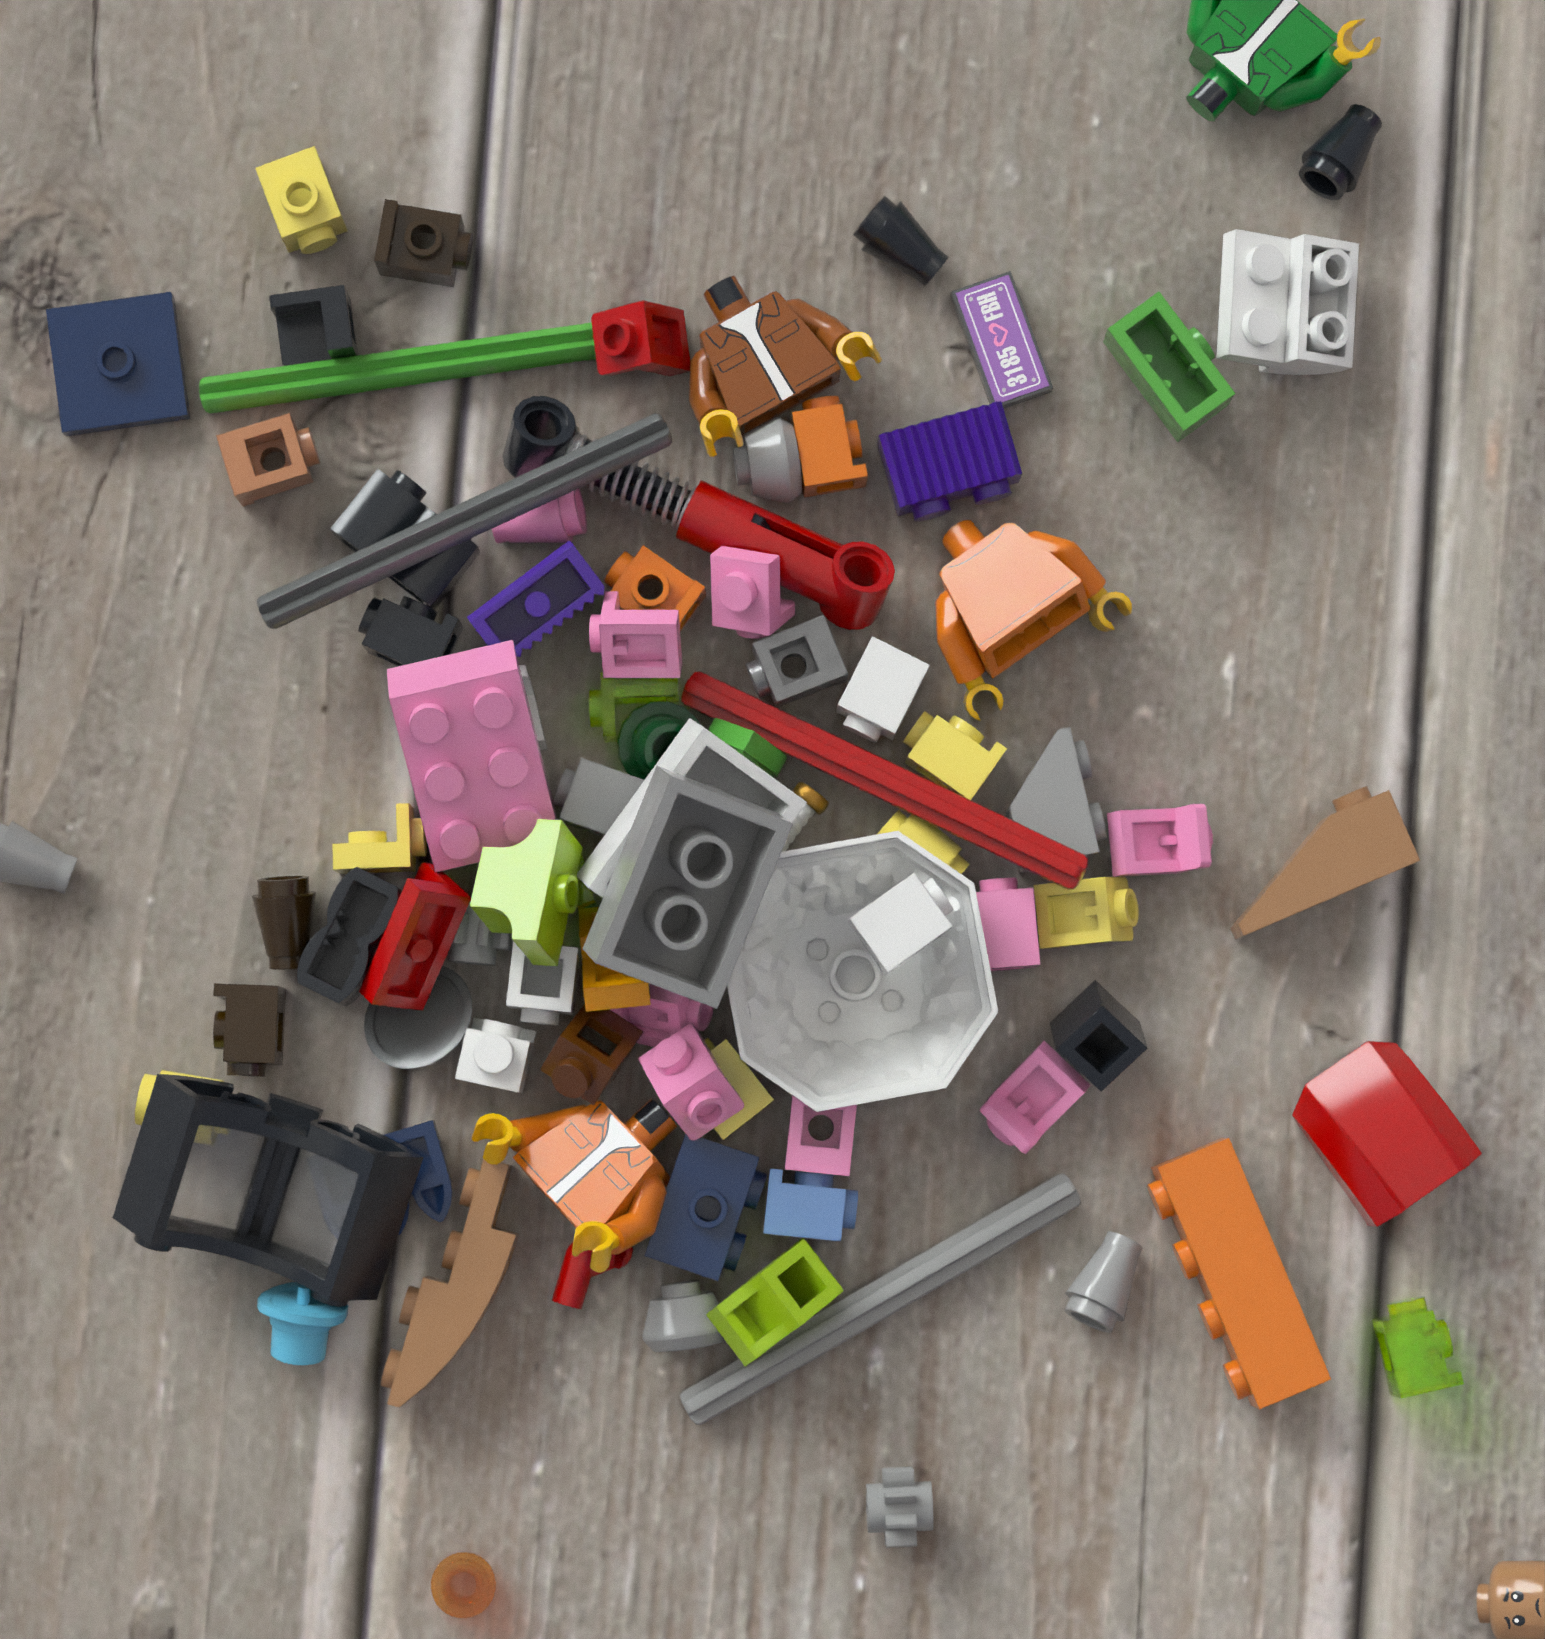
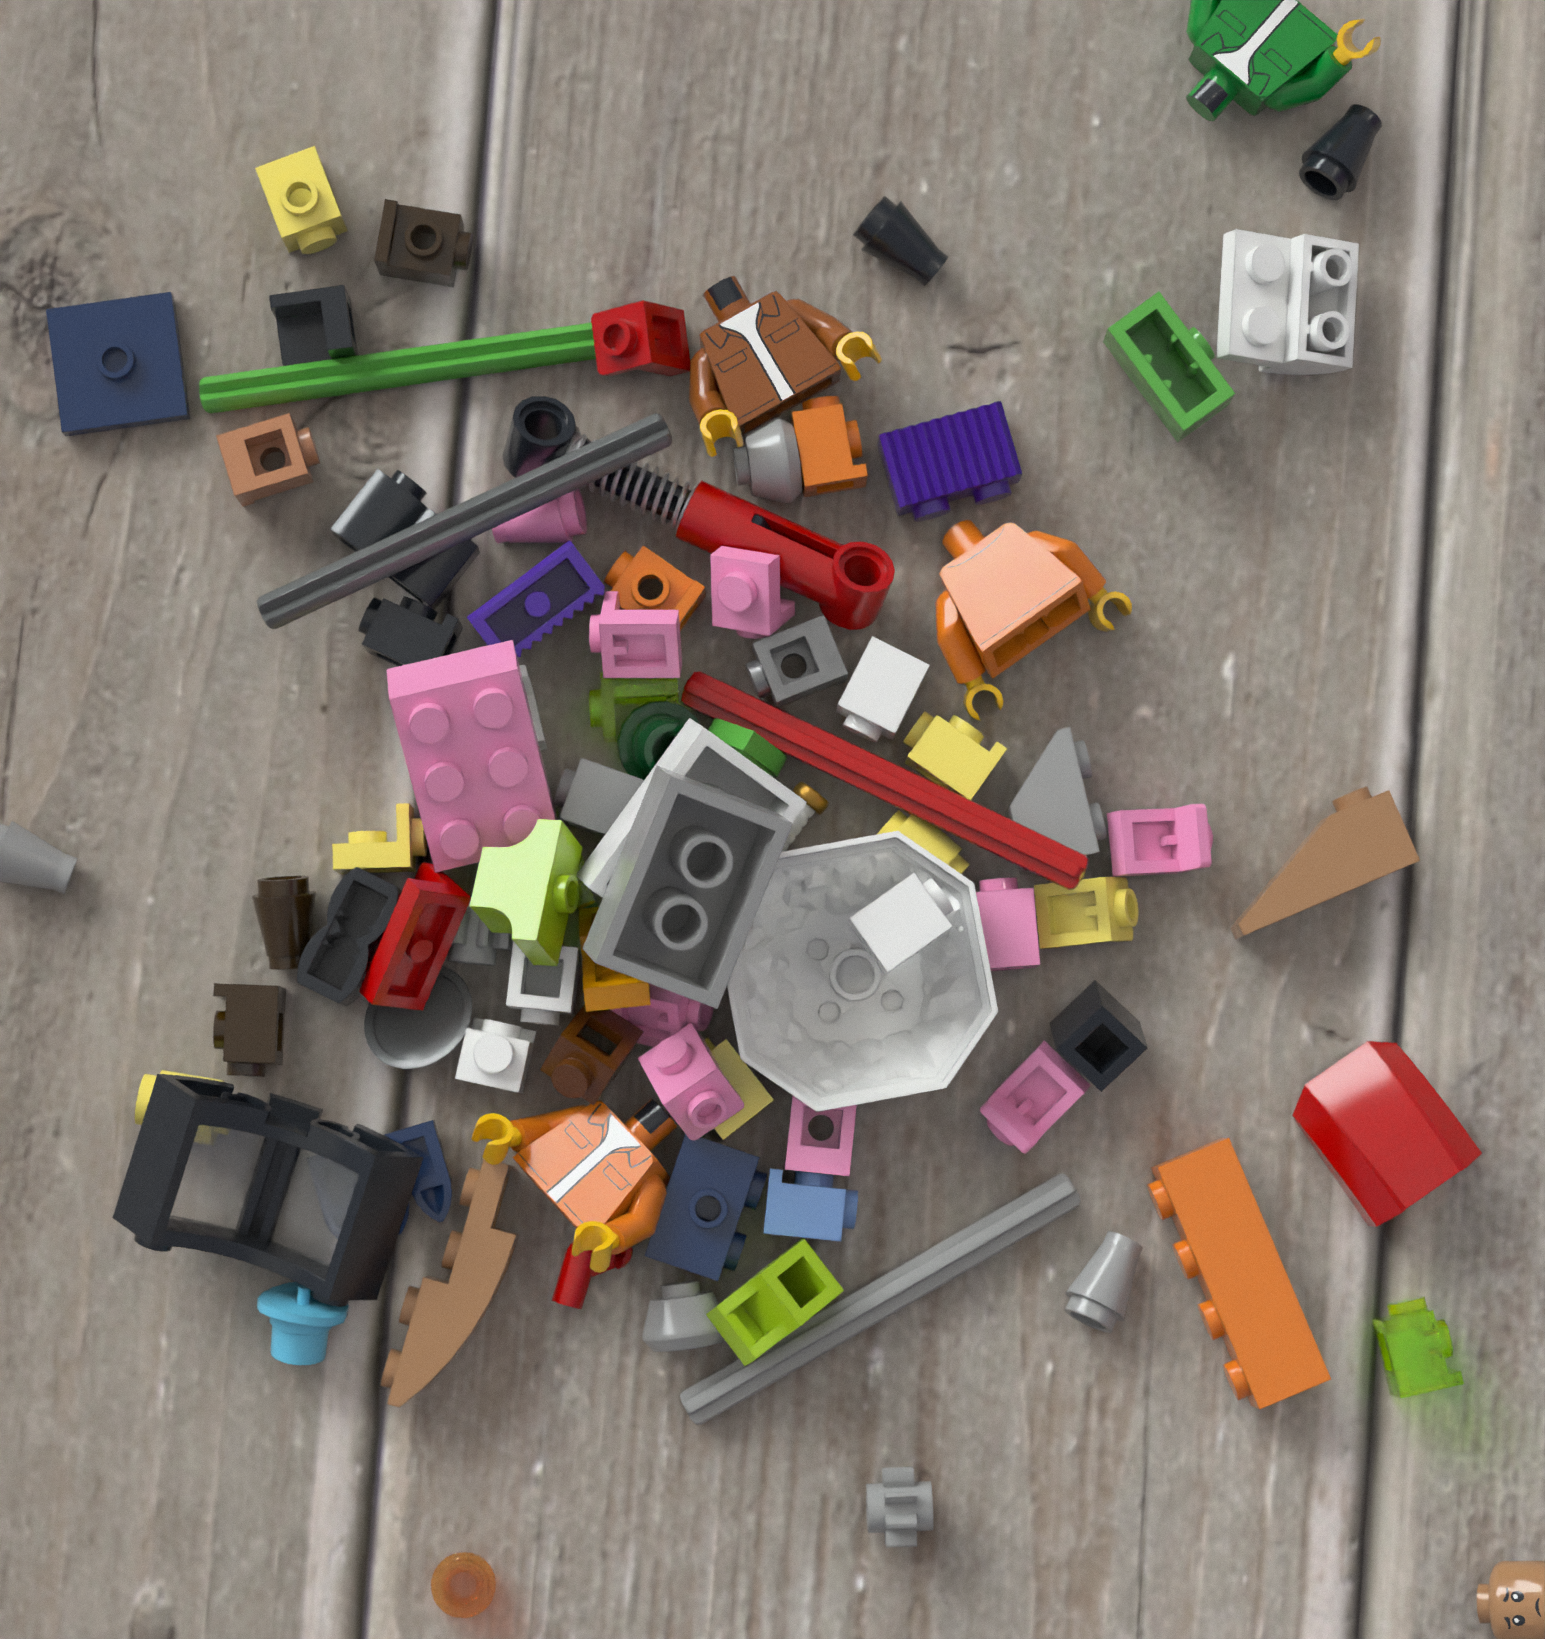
medium lavender tile [950,271,1053,409] -> none

